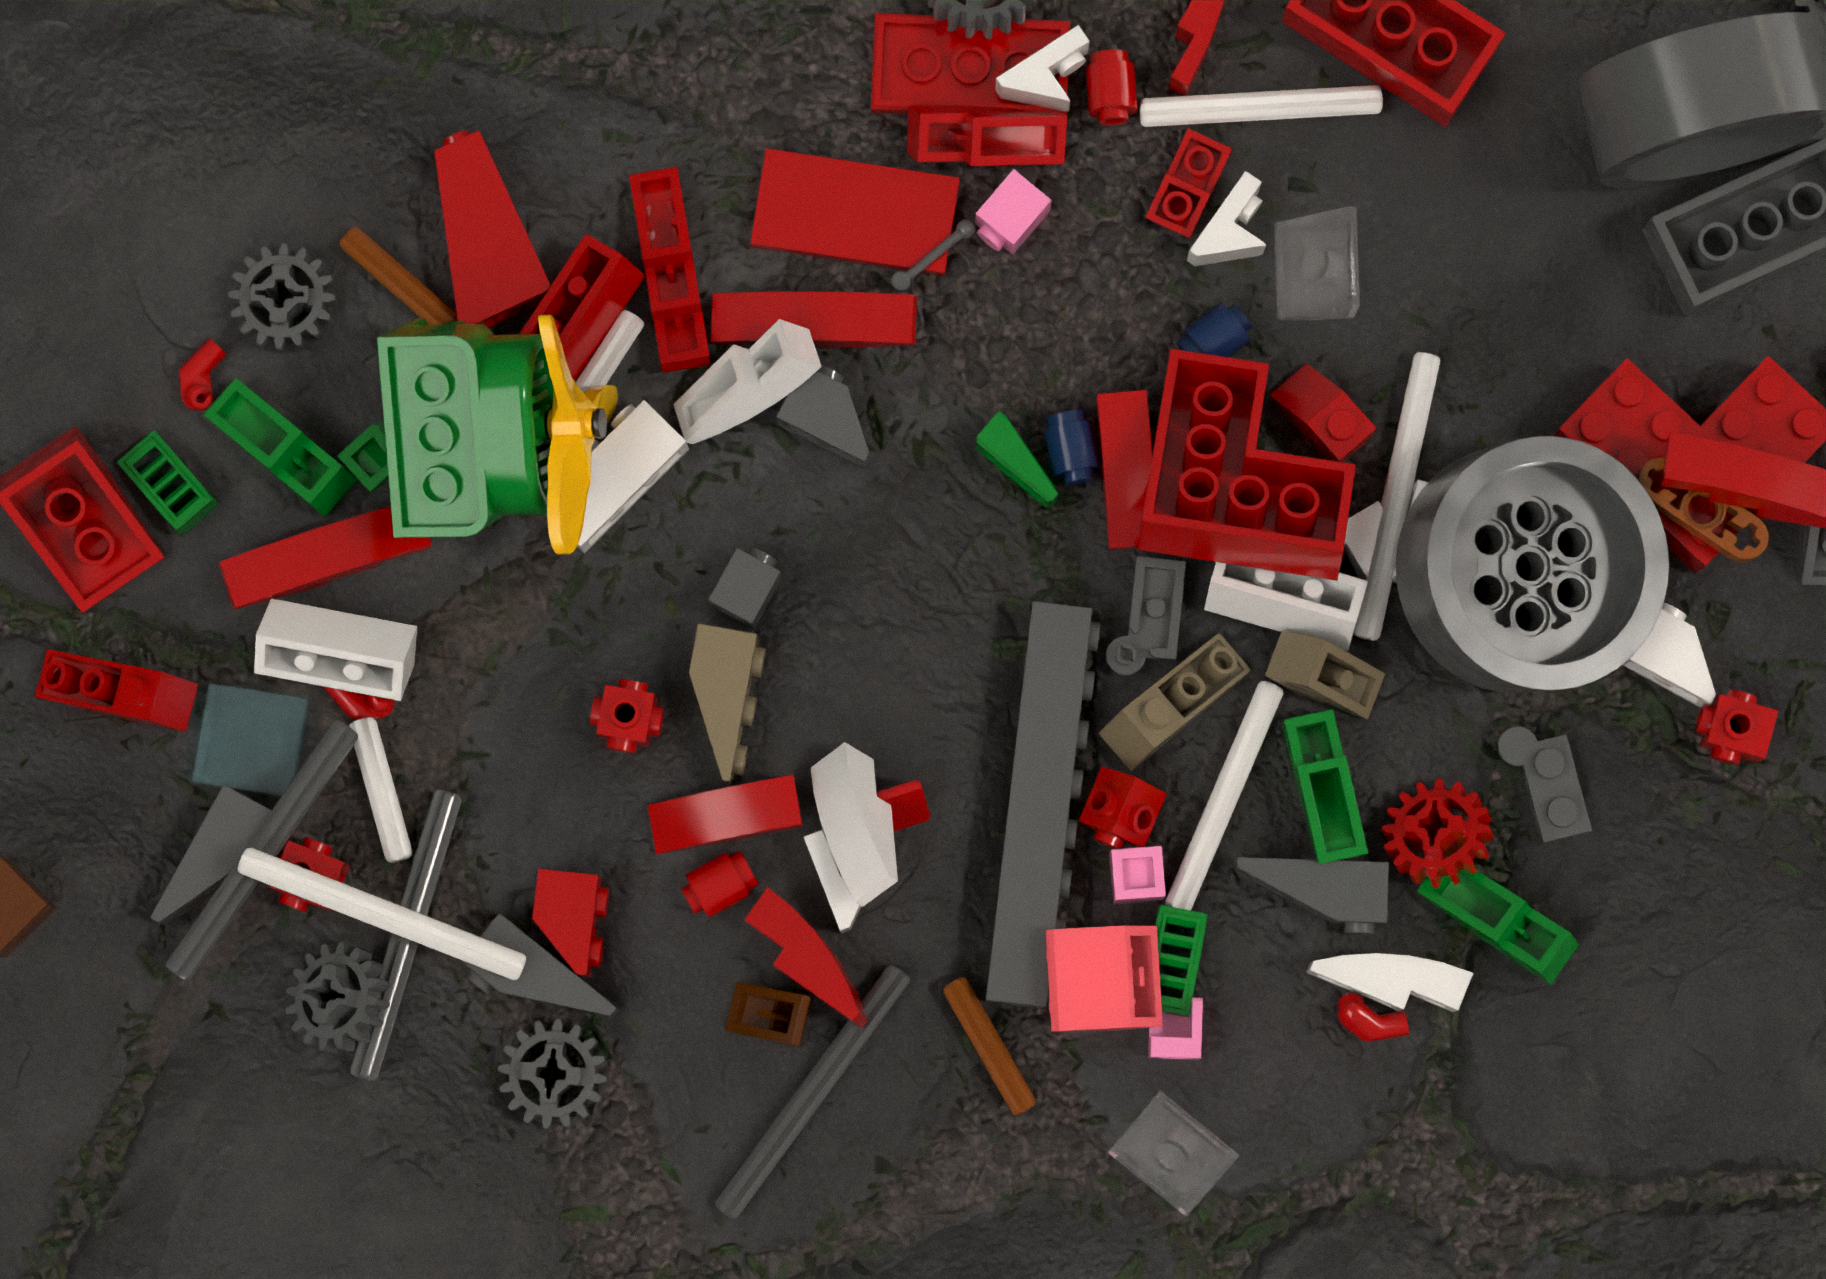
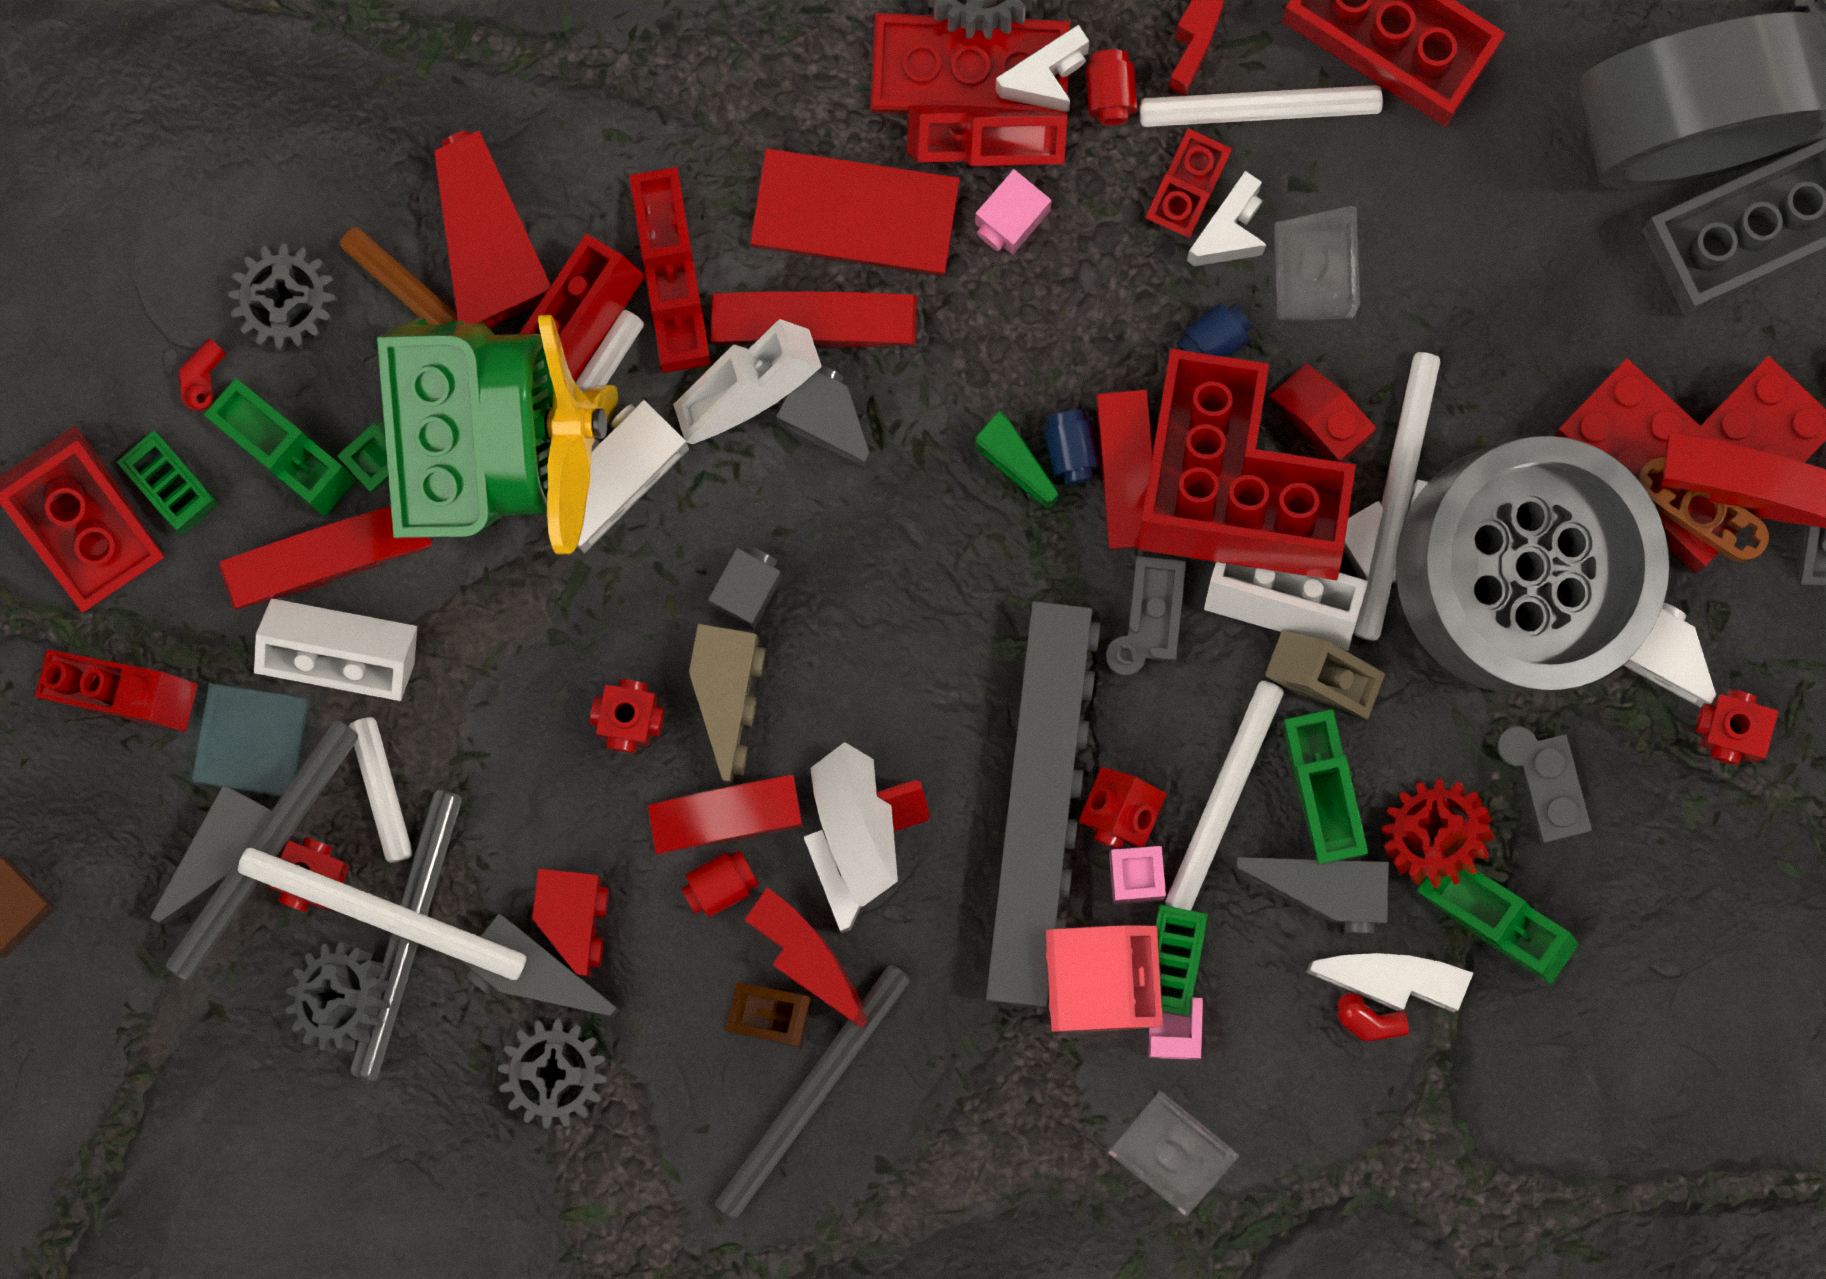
red arm [322,686,395,720] -> none
dark grey hinge [891,220,975,293] -> none
dark orange axle [943,977,1036,1115] -> none
dark tan slope [1098,633,1251,771] -> none

